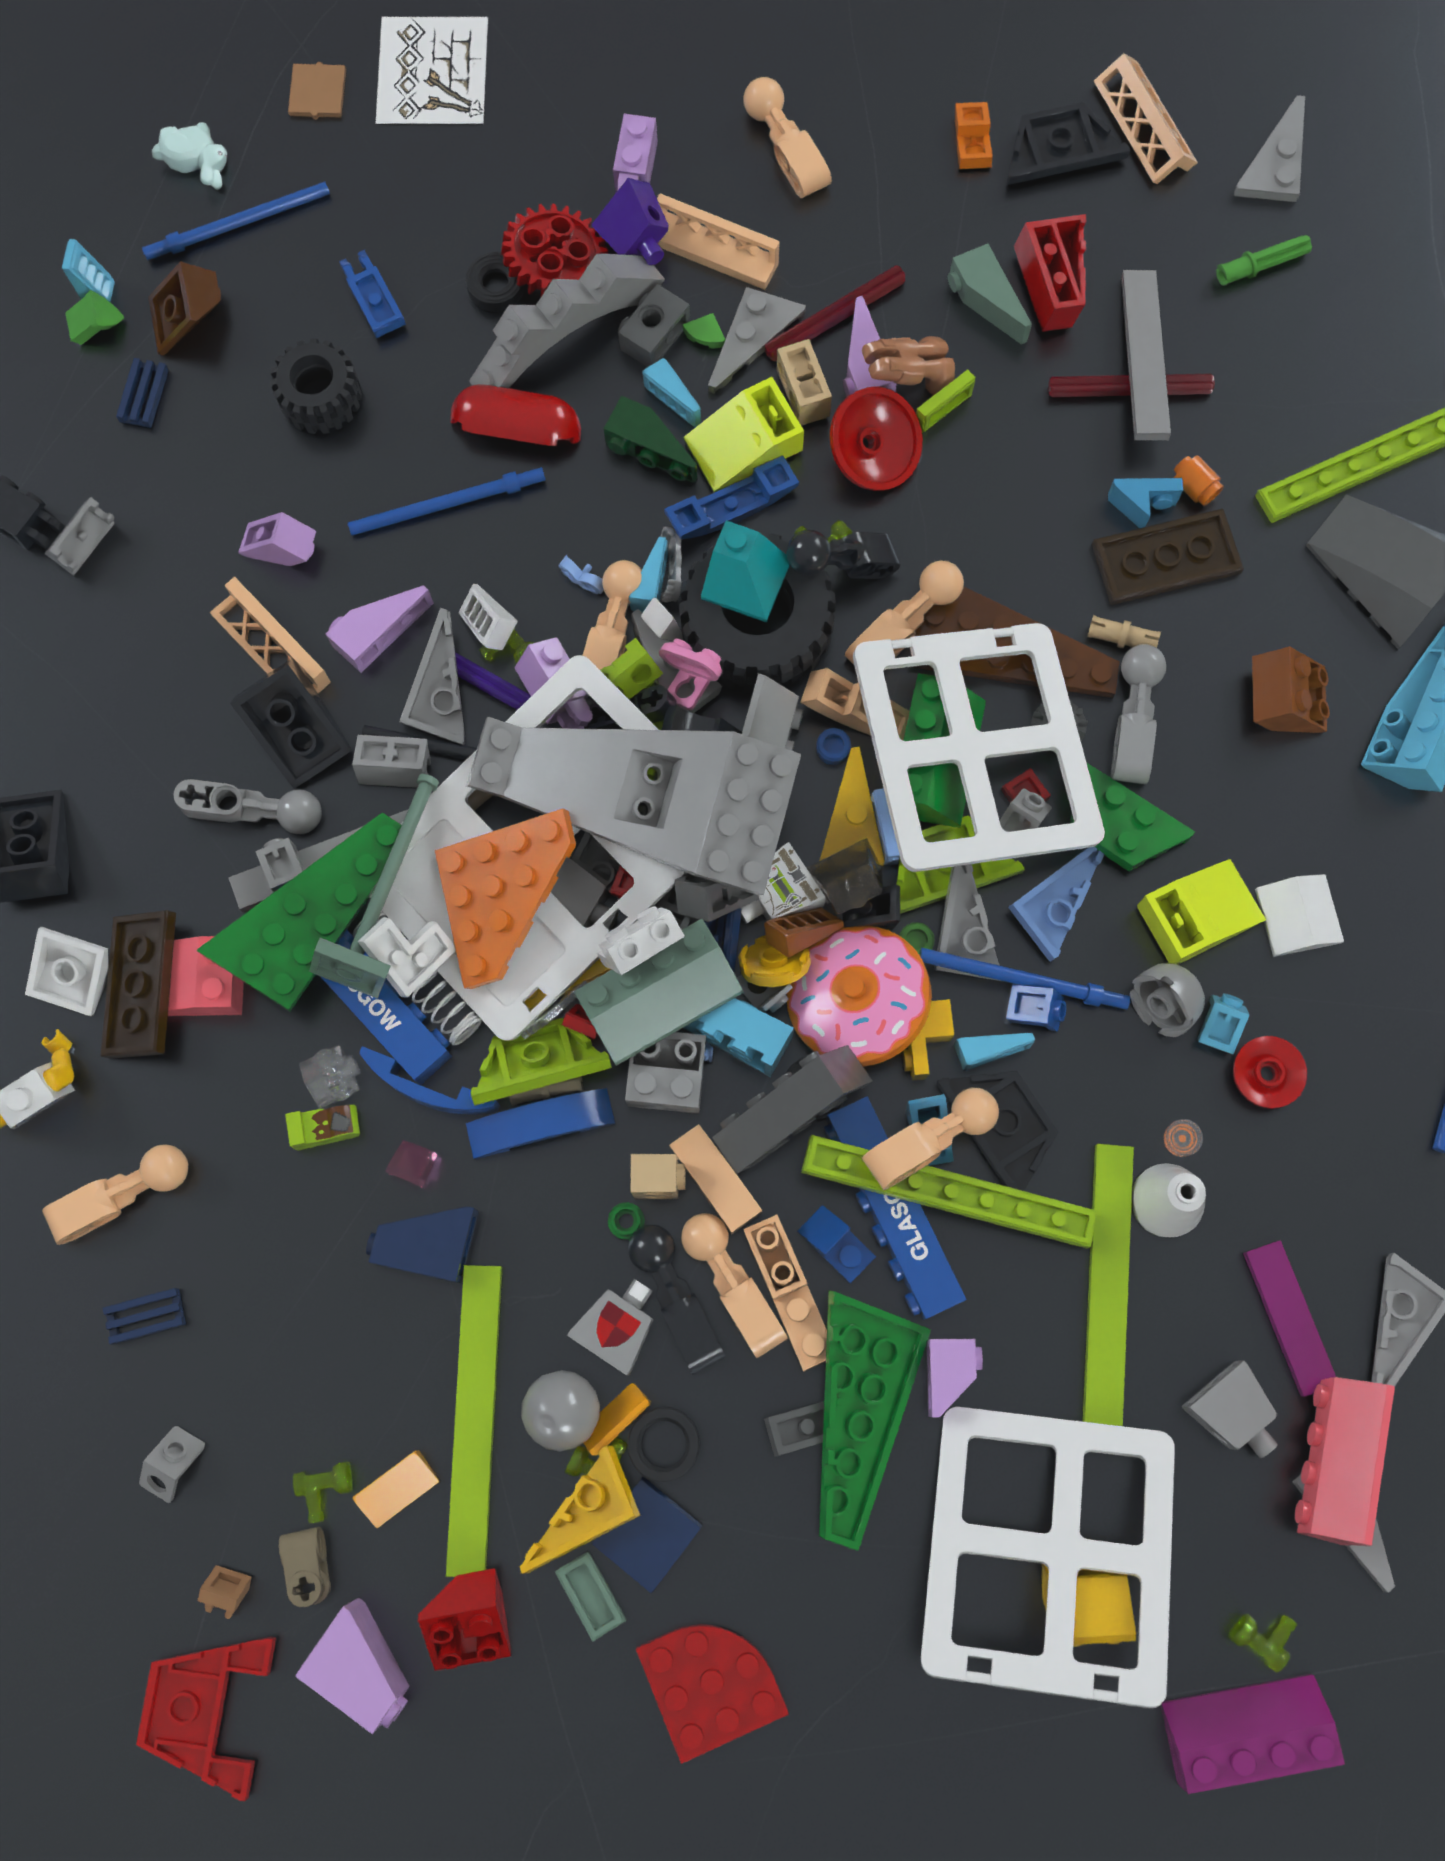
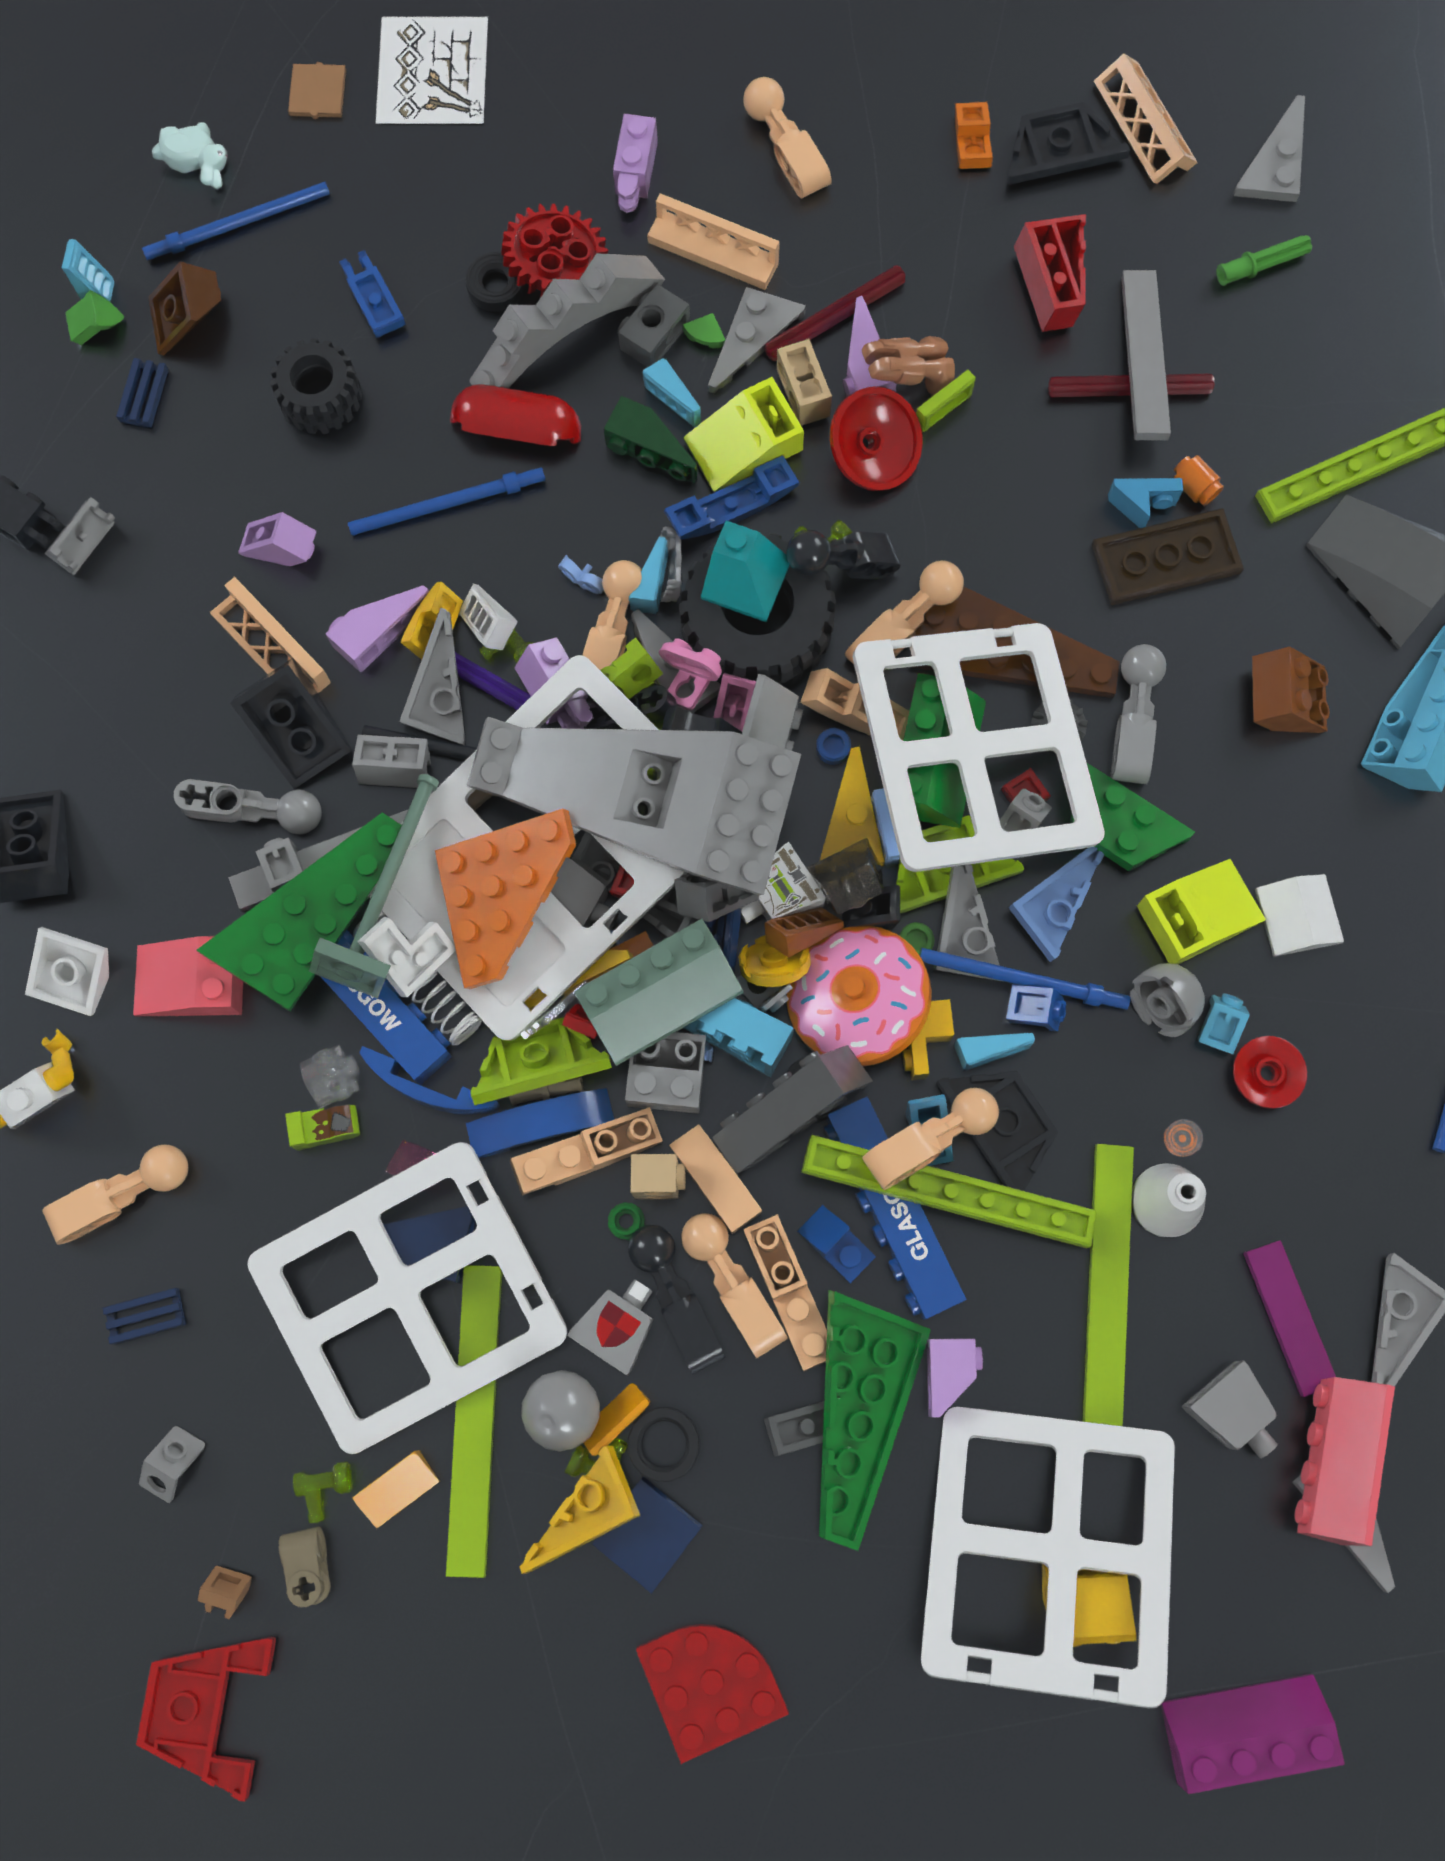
dark brown tile [100,910,176,1058] -> none
lavender slope [295,1598,410,1734] -> none
red slope [418,1568,511,1671] -> none
sand green tile [555,1550,627,1642] -> none
dark purple torso [591,178,669,265] -> none
white plate [597,906,685,975] -> none
white slope [641,598,683,641] -> none
sand green slope [948,243,1032,344] -> none
tan pin [1087,615,1161,649] -> none
clear neon green piece [1229,1614,1297,1673] -> none
none -> white window [248,1142,567,1454]
none -> yellow slope [401,582,463,660]
none -> light nougat slope [510,1107,663,1195]
none -> bright pink slope [713,673,756,731]

